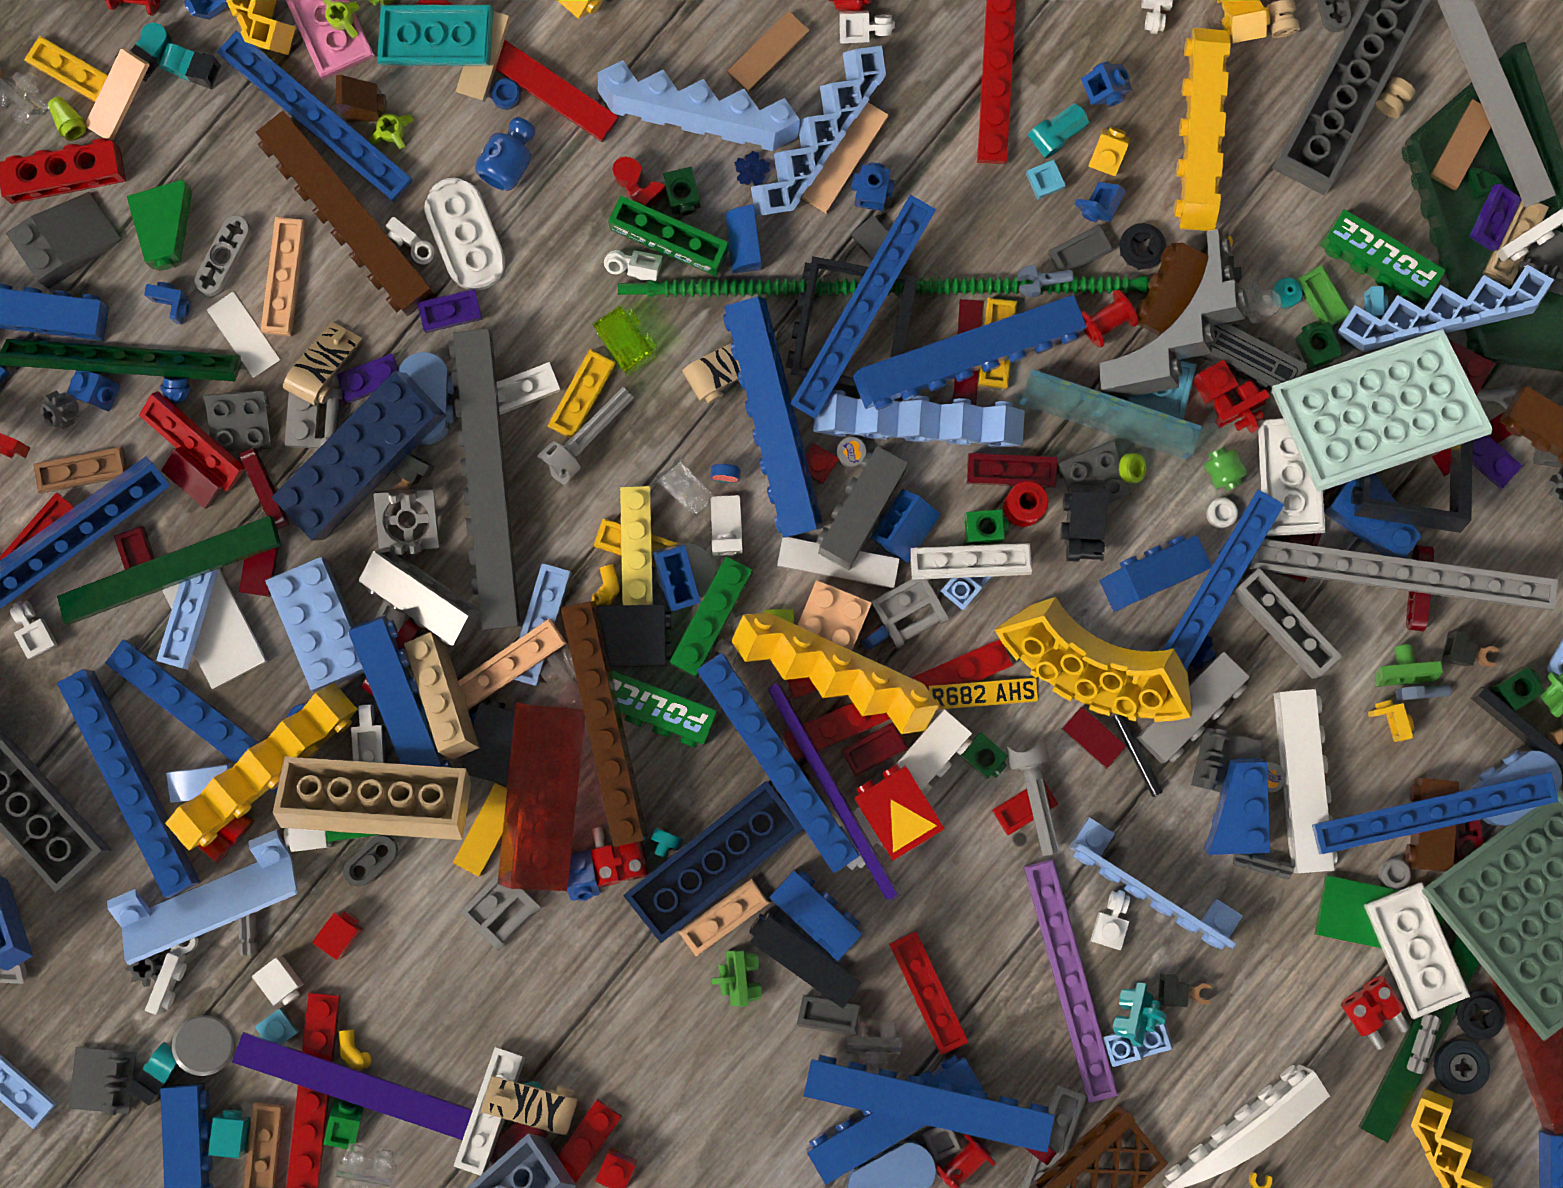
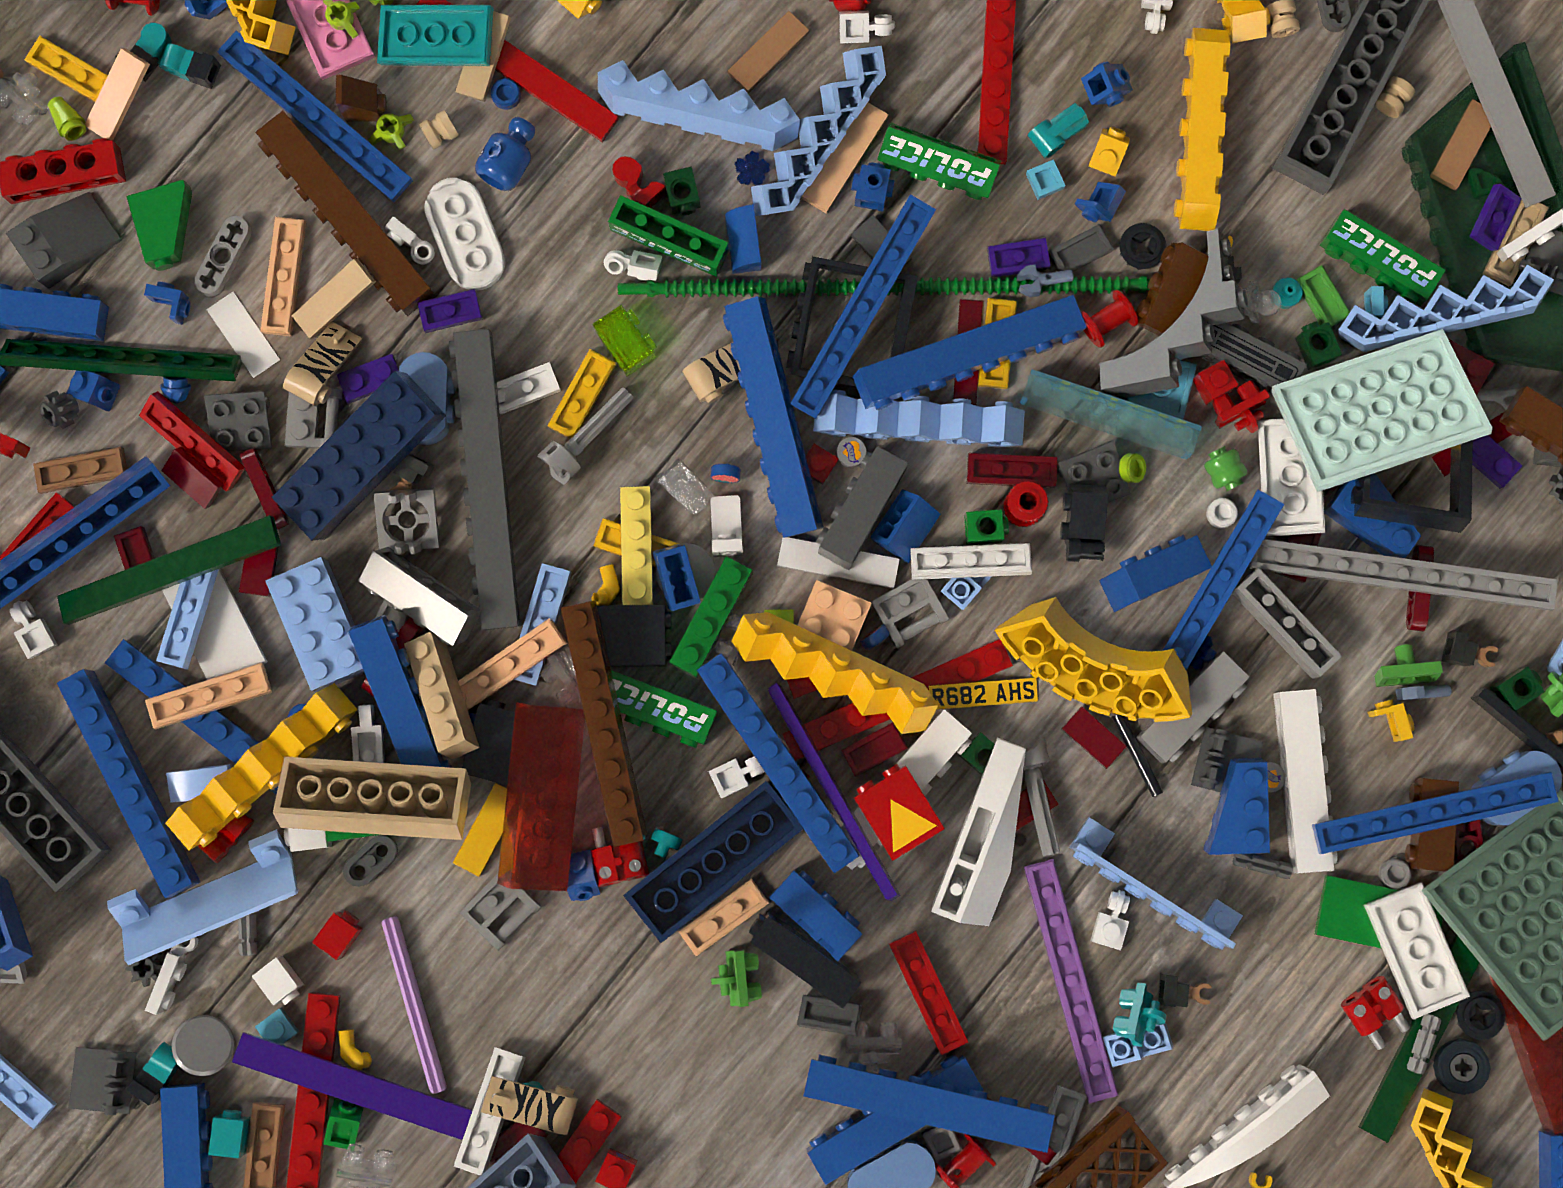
none -> light nougat tile [145,663,272,730]
none -> tan tile [292,259,376,339]
none -> lavender axle [382,916,447,1094]
none -> tan wheel [419,110,459,150]
none -> white plate [708,756,765,799]
none -> green brick [877,123,1001,200]
none -> white wedge [931,737,1026,926]
none -> dark purple plate [987,238,1051,277]

